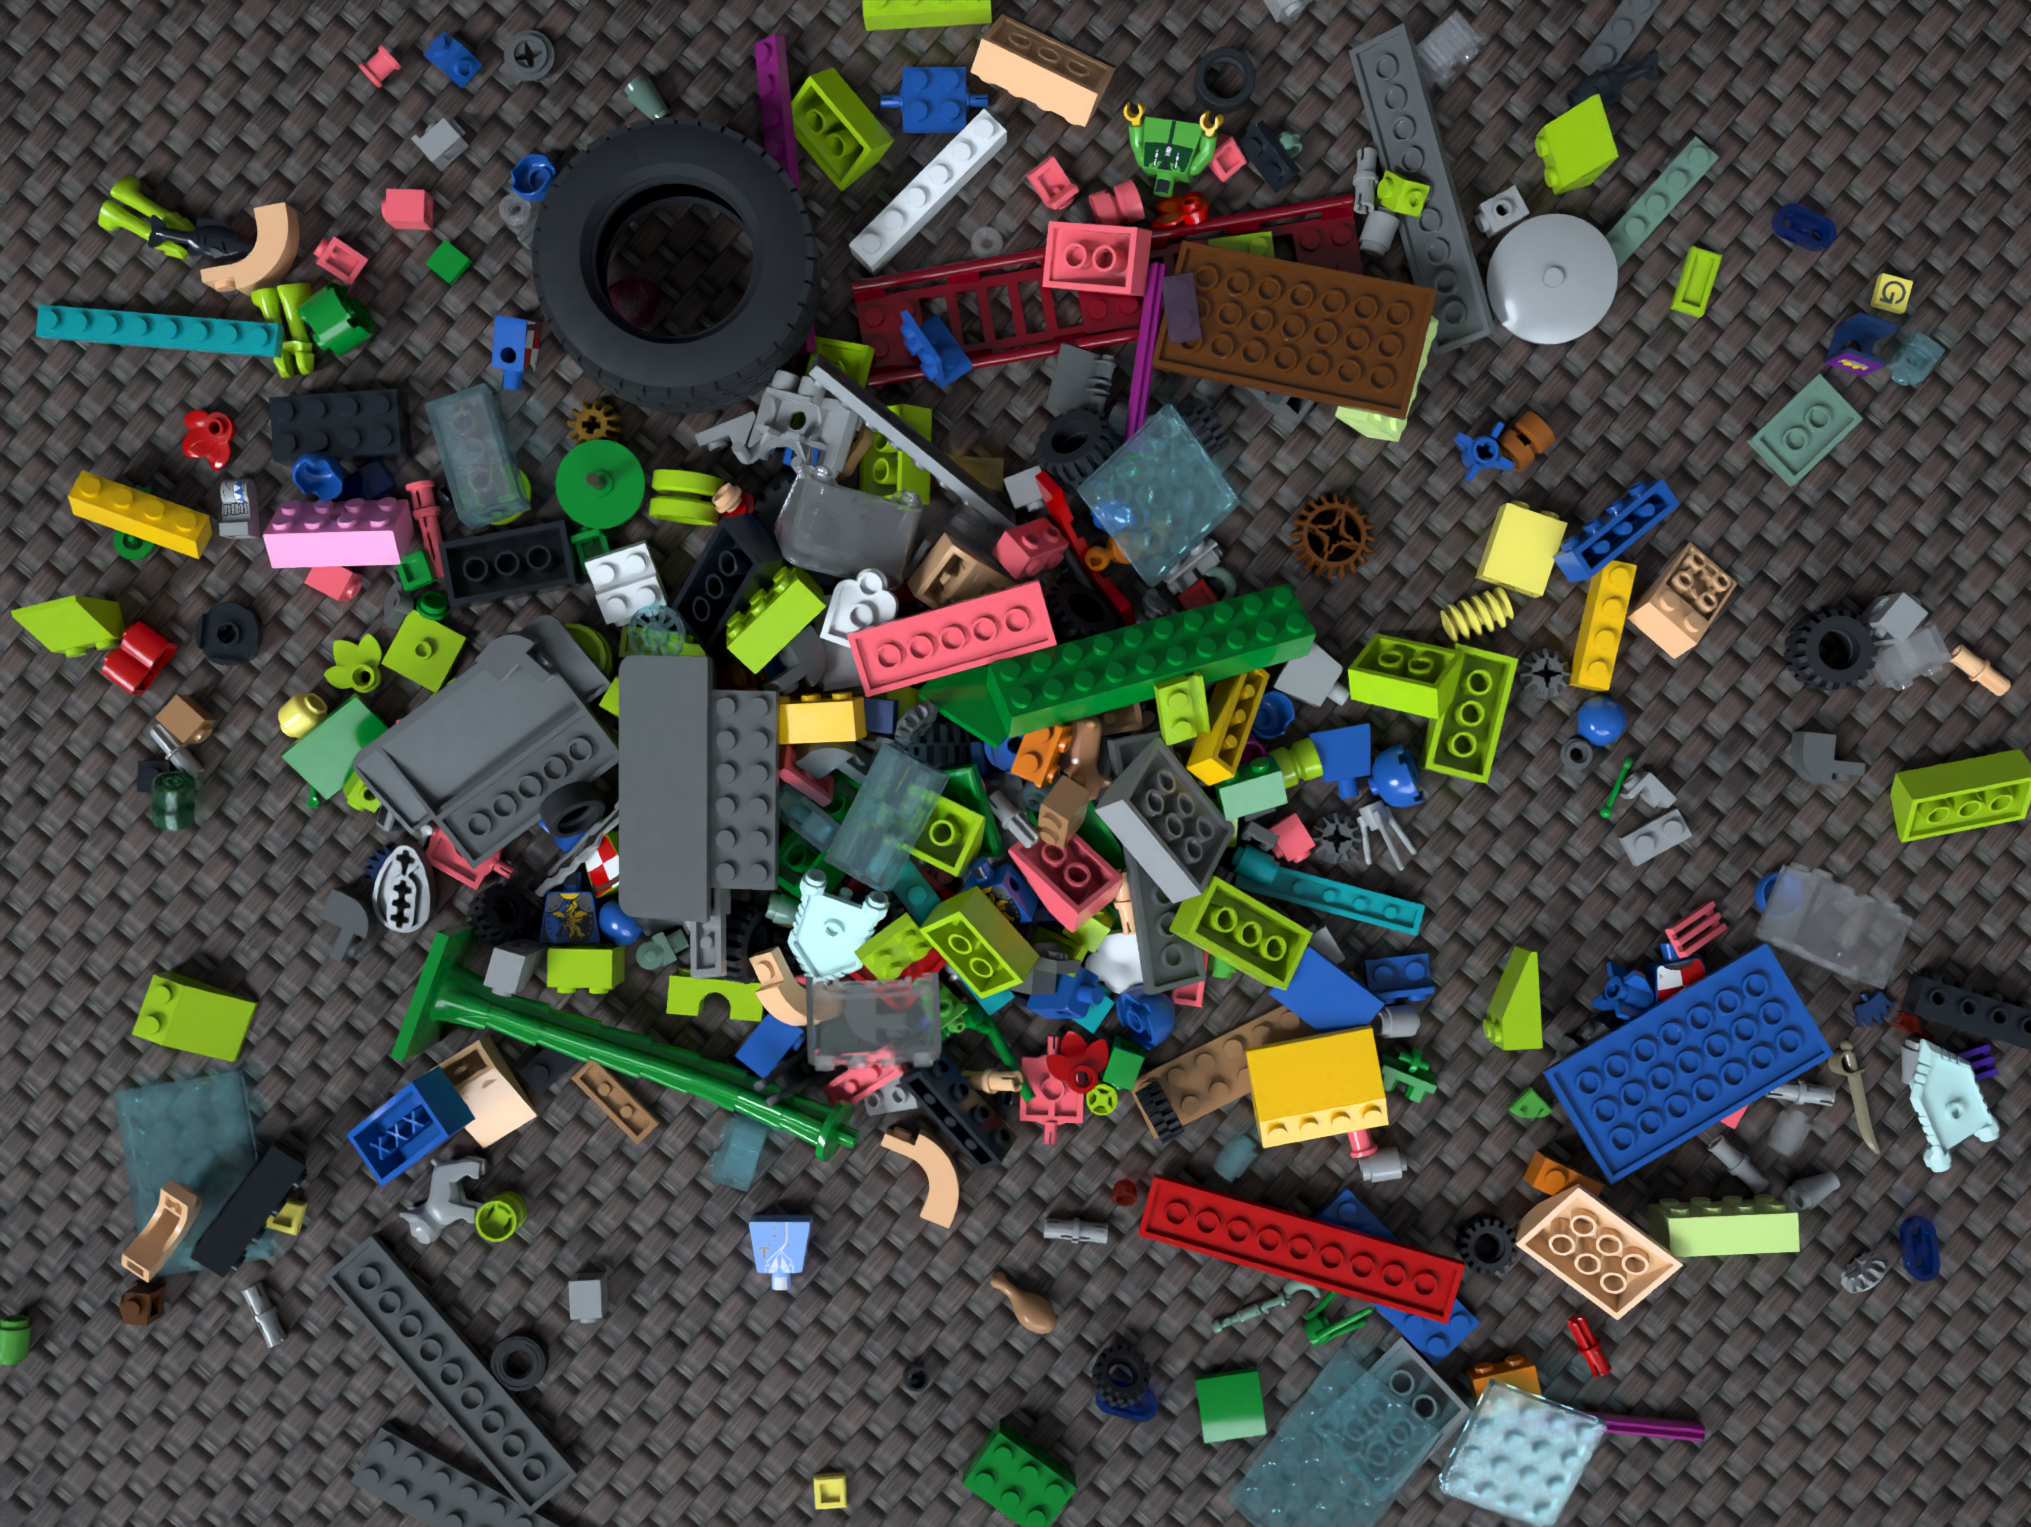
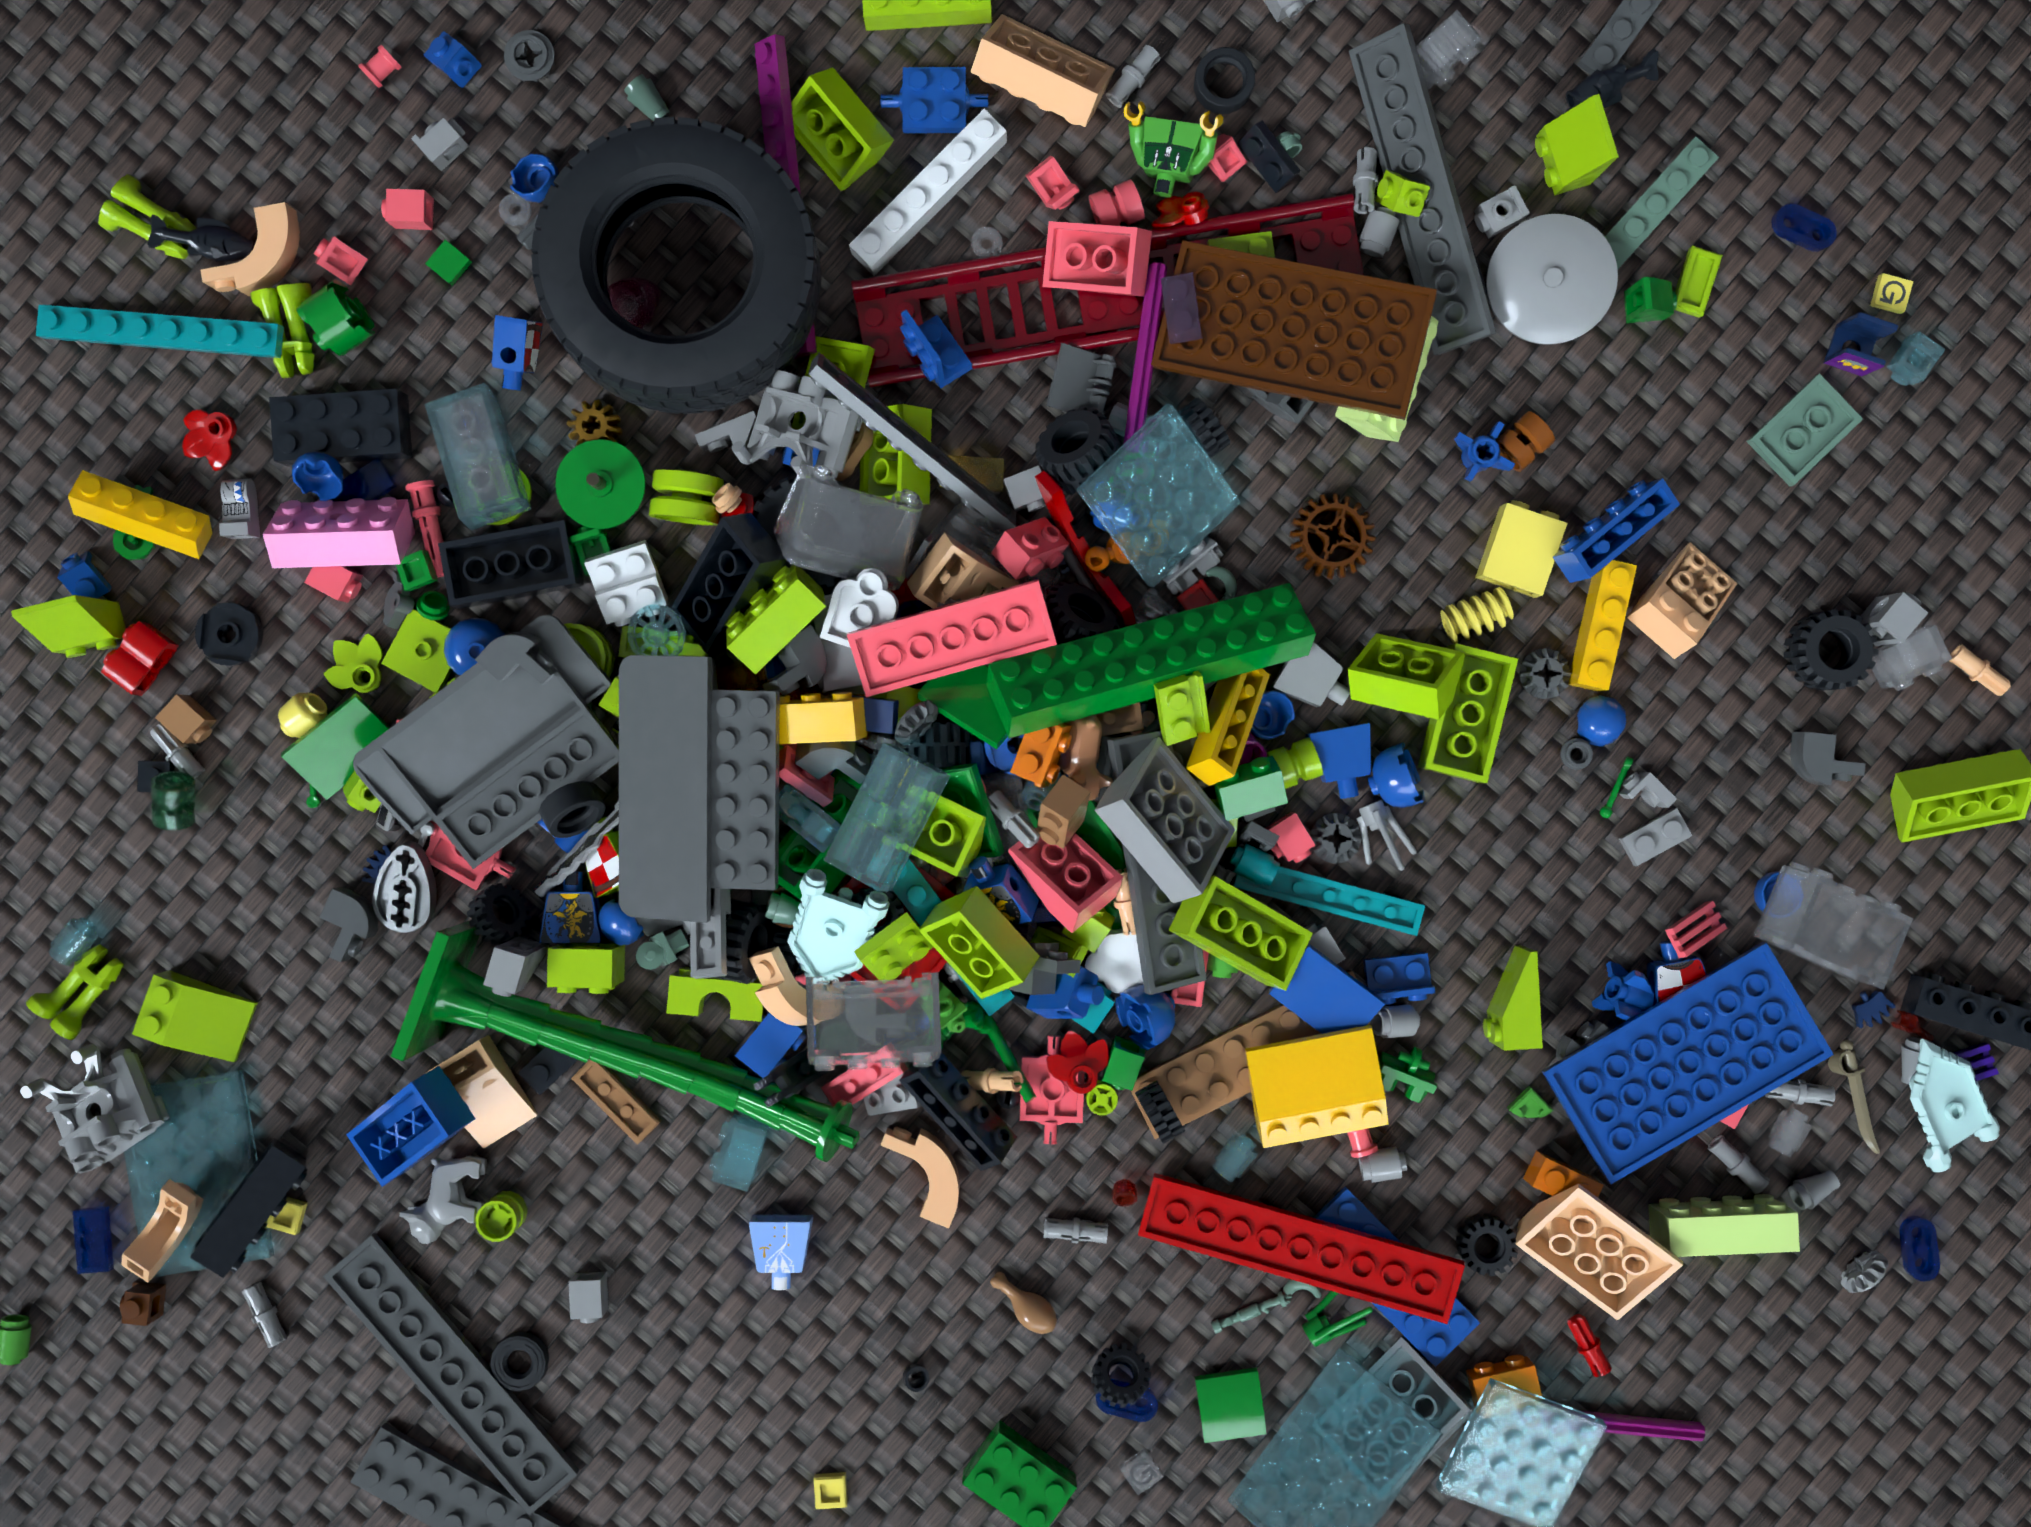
none -> light grey piece [20,1044,170,1174]
none -> lime piece [26,944,124,1040]
none -> clear light blue brick [48,918,98,966]
none -> blue bracket [57,551,112,599]
none -> clear blue plate [72,1206,114,1274]
none -> blue cylinder [444,617,505,676]
none -> light grey pin [1106,45,1161,108]
none -> clear tile [1119,1448,1164,1495]
none -> green slope [1624,277,1677,323]

